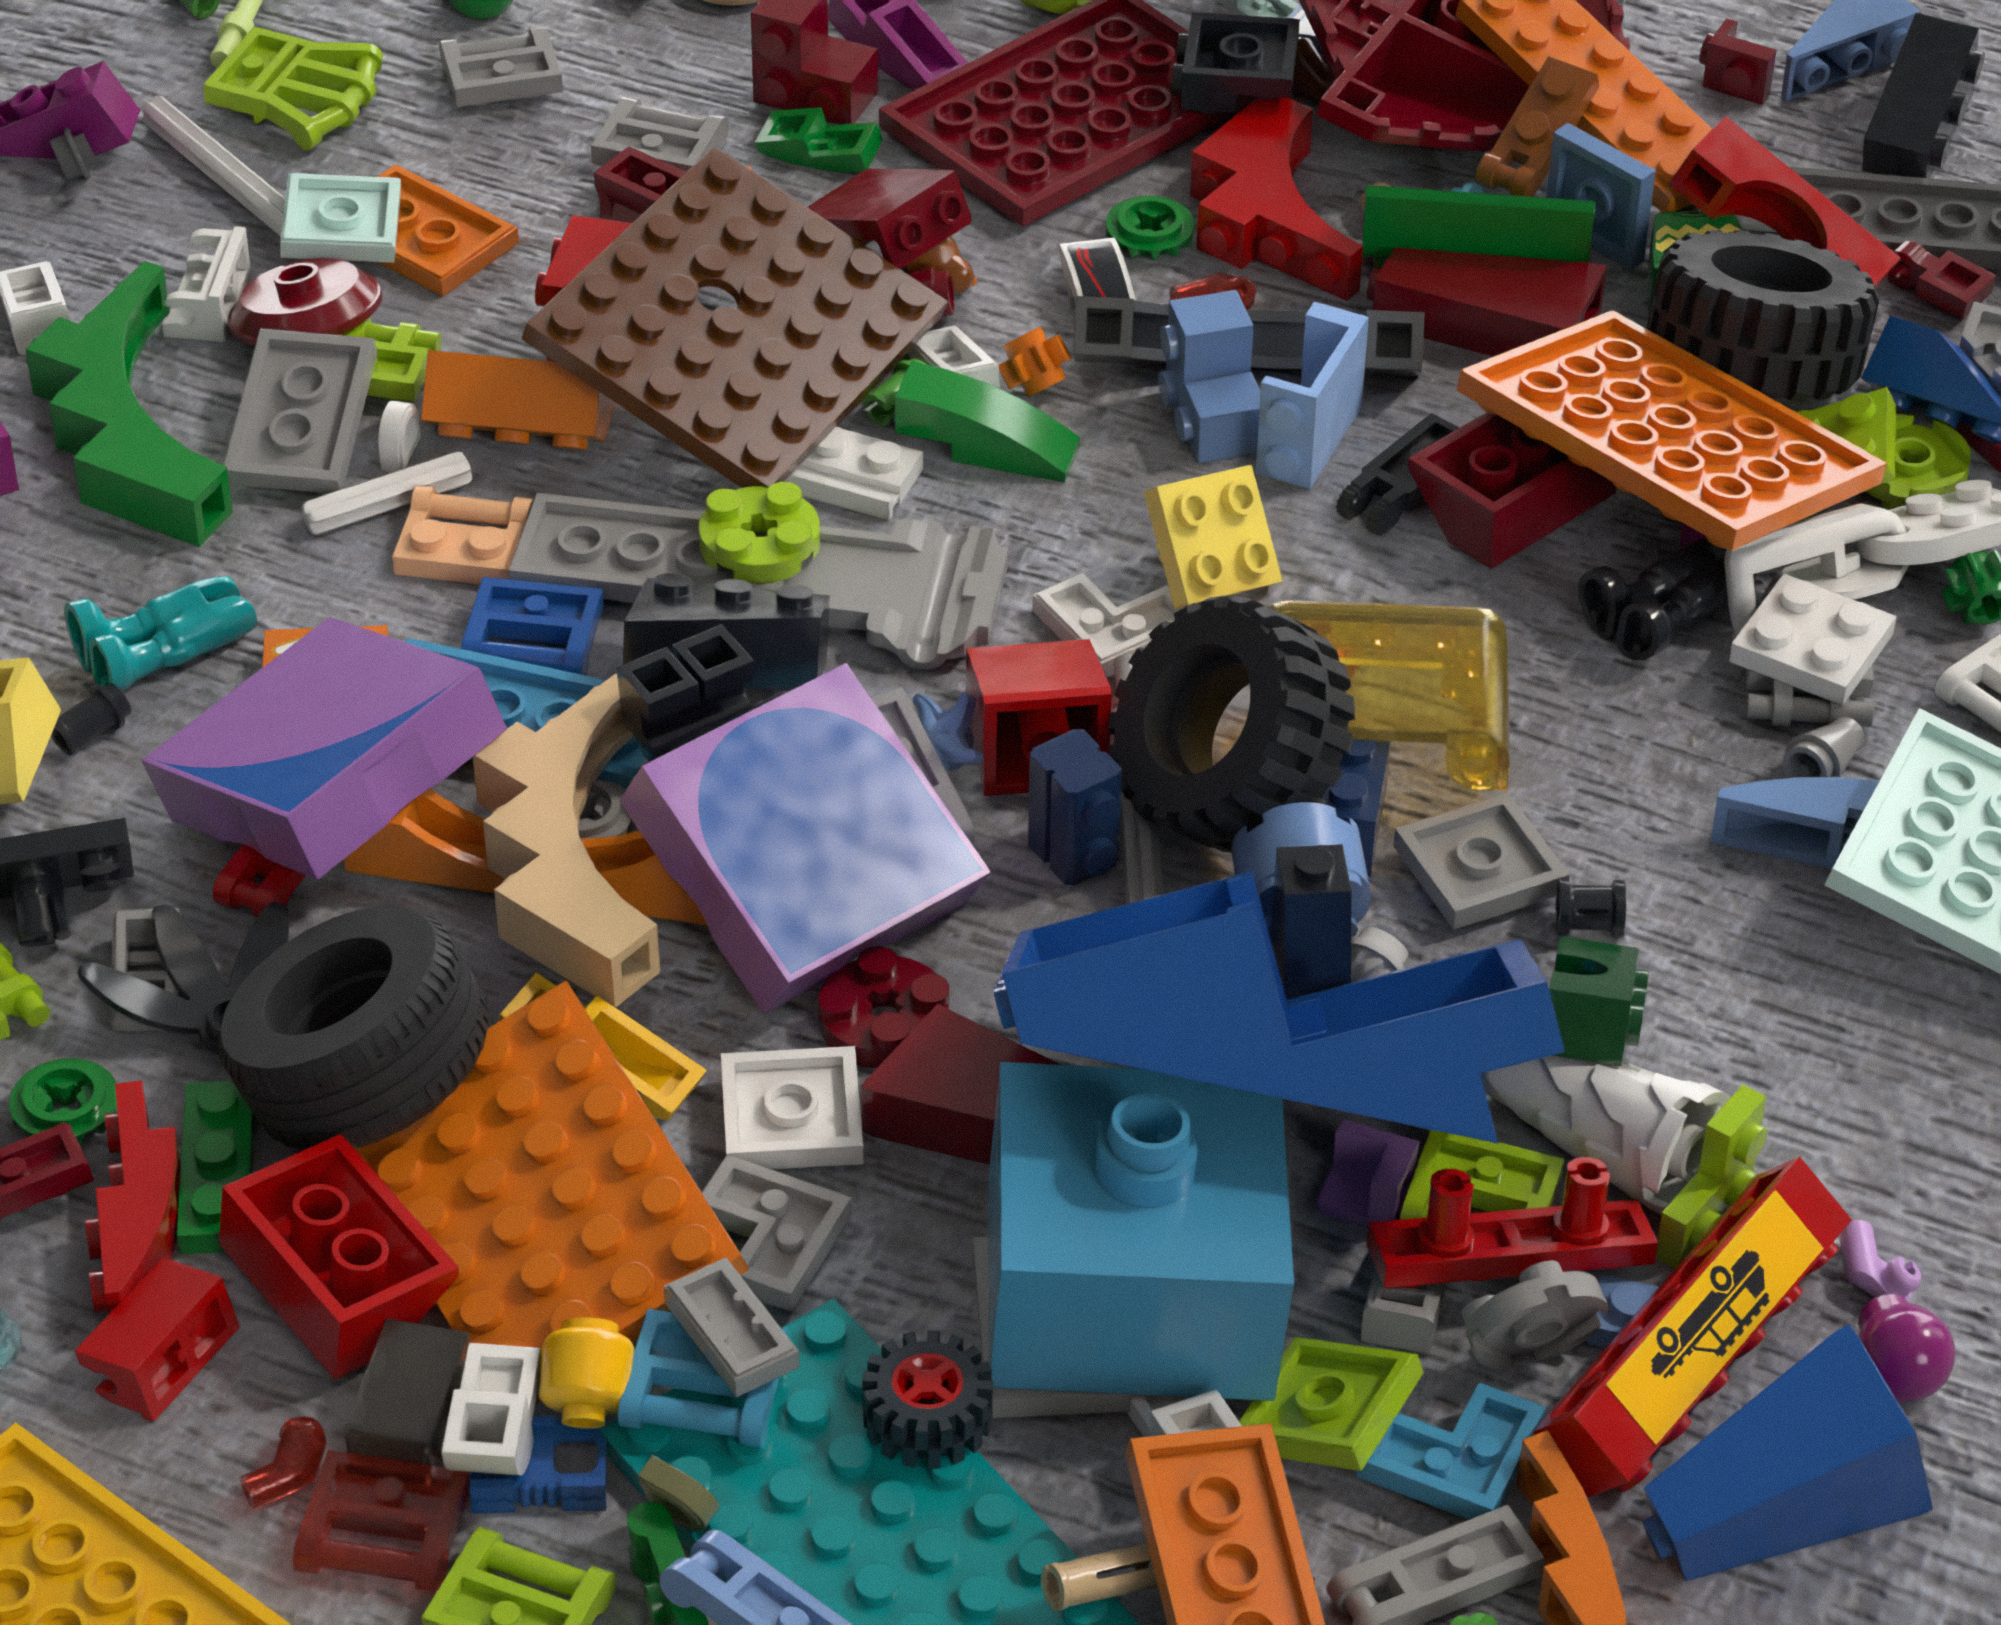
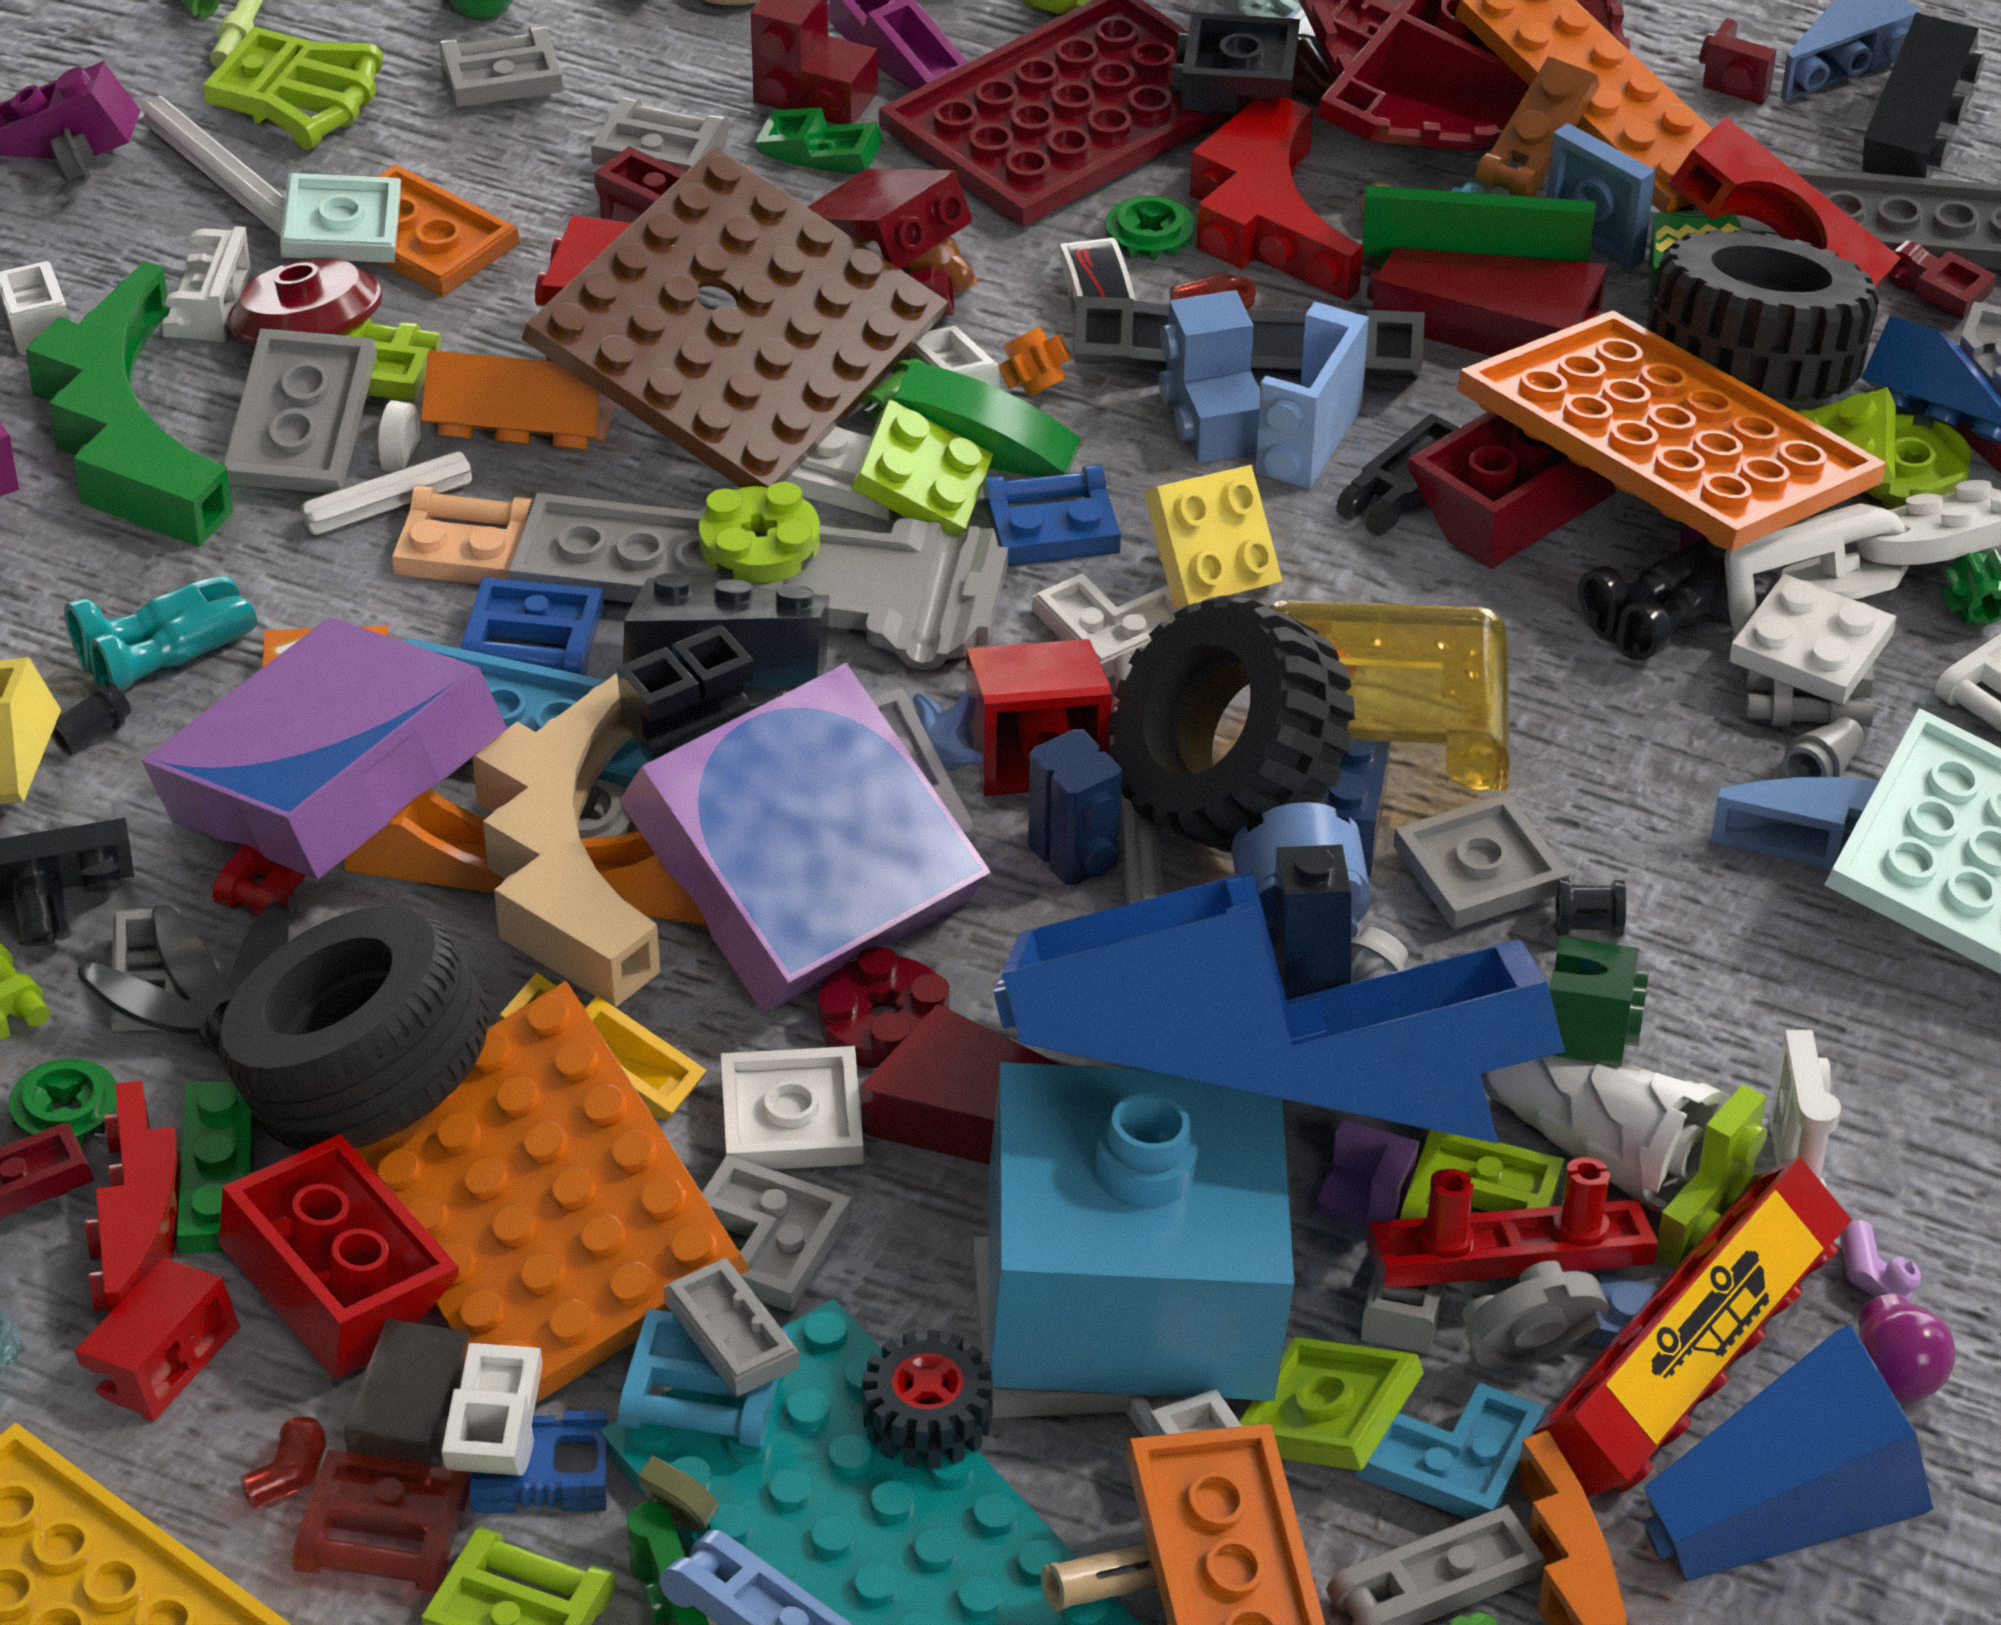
yellow head [538,1317,635,1429] -> none
none -> lime plate [851,399,993,535]
none -> blue plate [983,464,1121,566]
none -> white plate [1769,1030,1841,1187]

